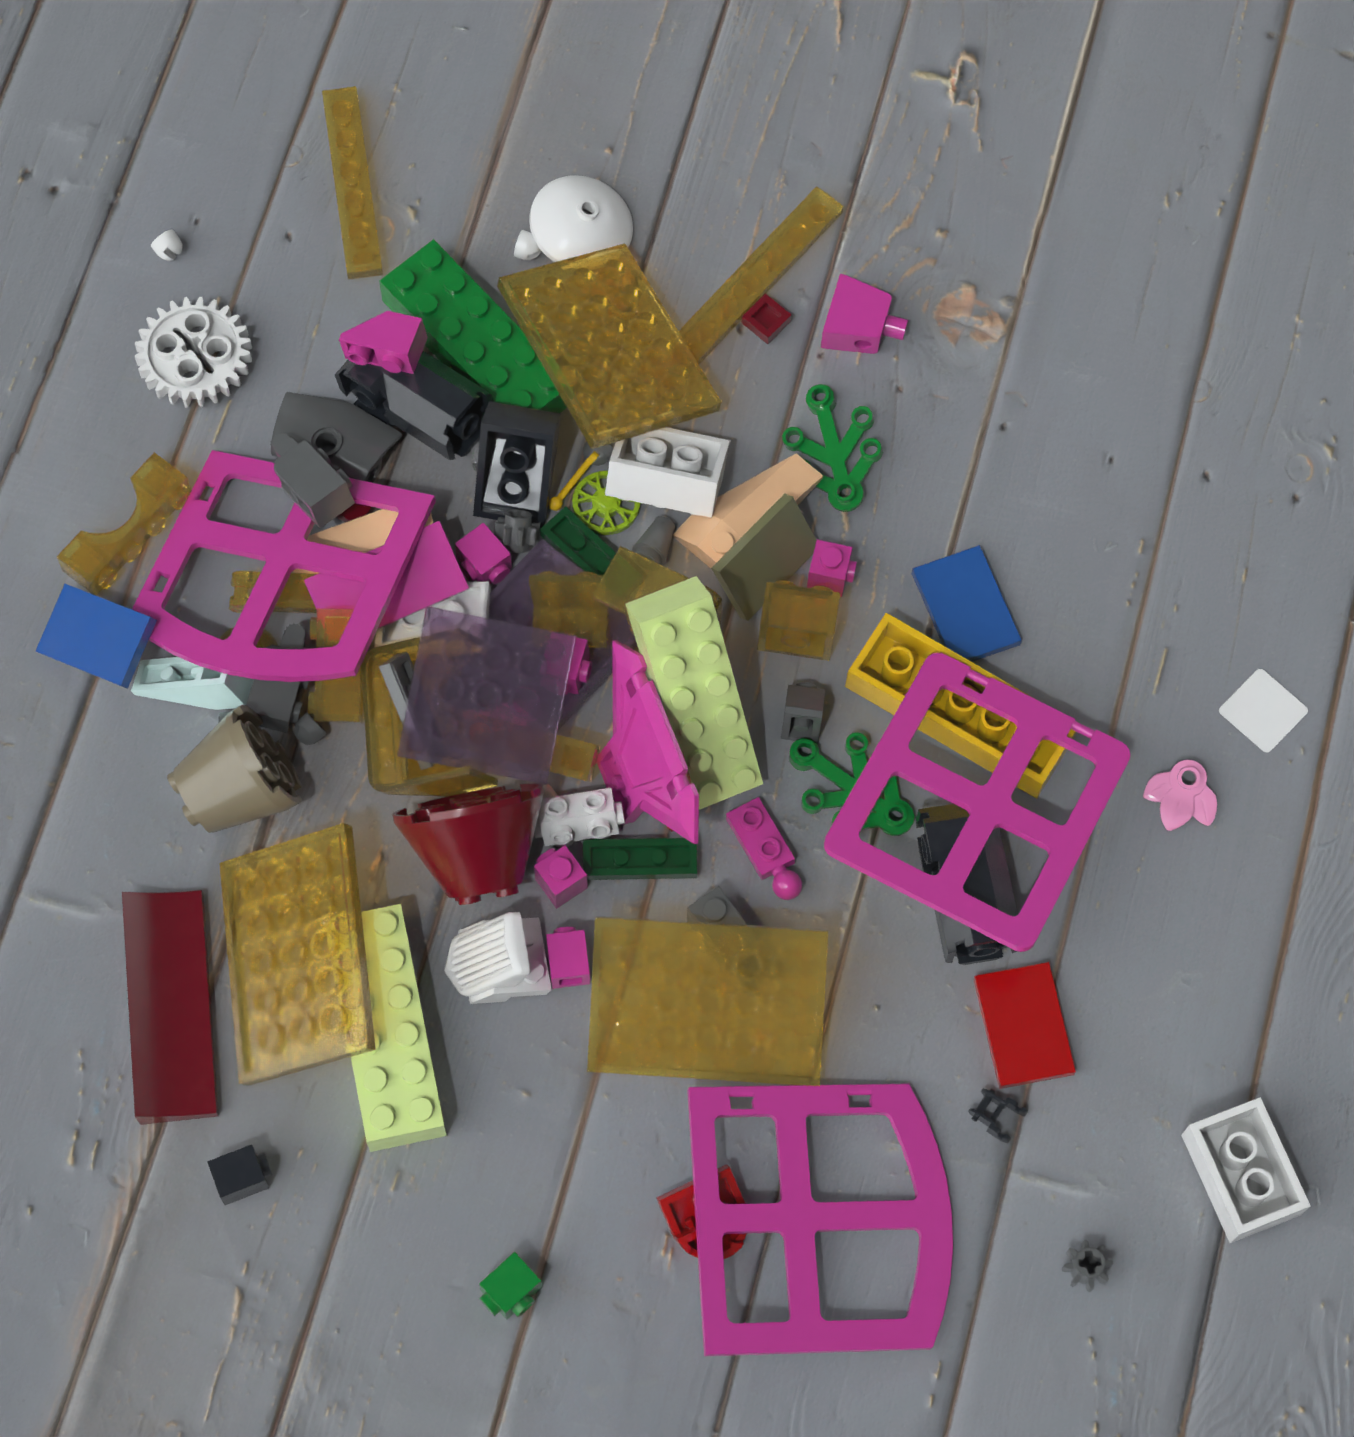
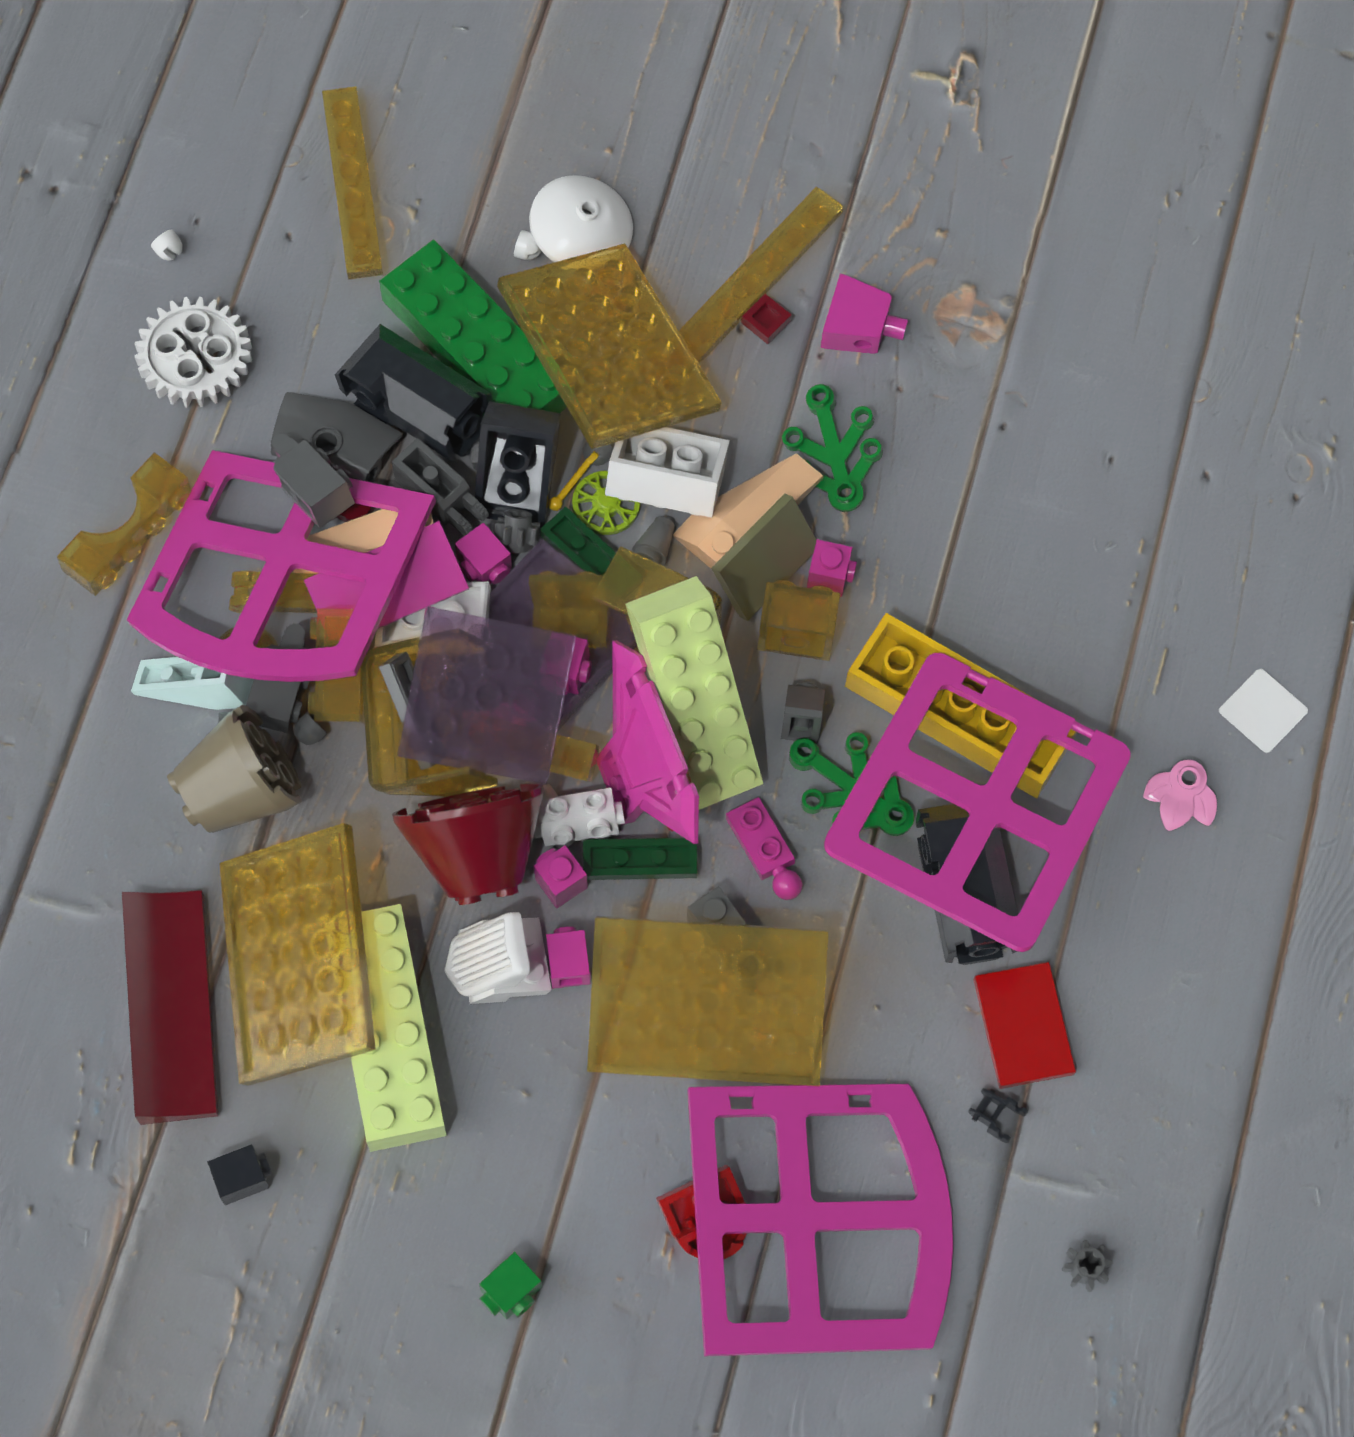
blue tile [36,584,157,689] -> none
dark pink slope [339,311,428,374] -> none
blue tile [911,545,1022,662] -> none
white brick [1181,1097,1311,1243] -> none
none -> dark grey hinge [392,438,489,535]

